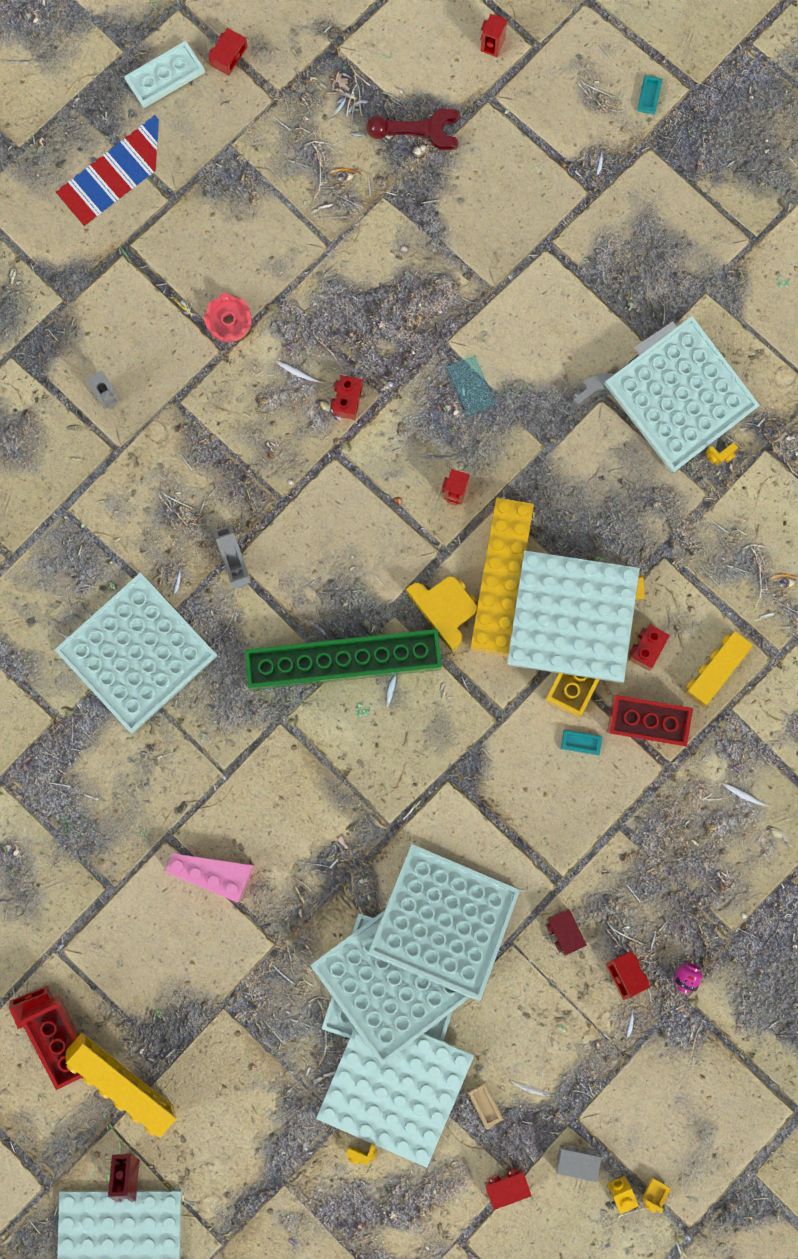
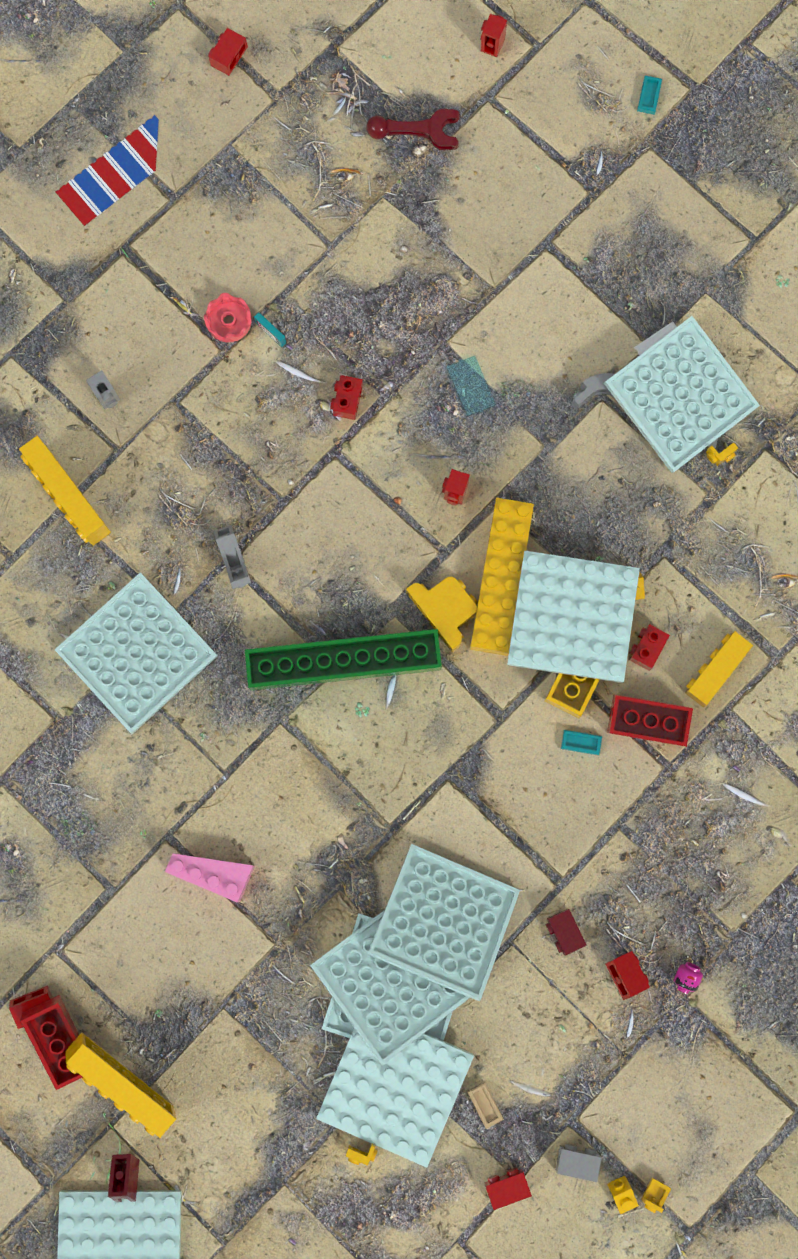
light aqua plate [124,41,205,109] -> none
none -> yellow brick [19,435,111,546]
none -> teal tile [254,313,286,348]

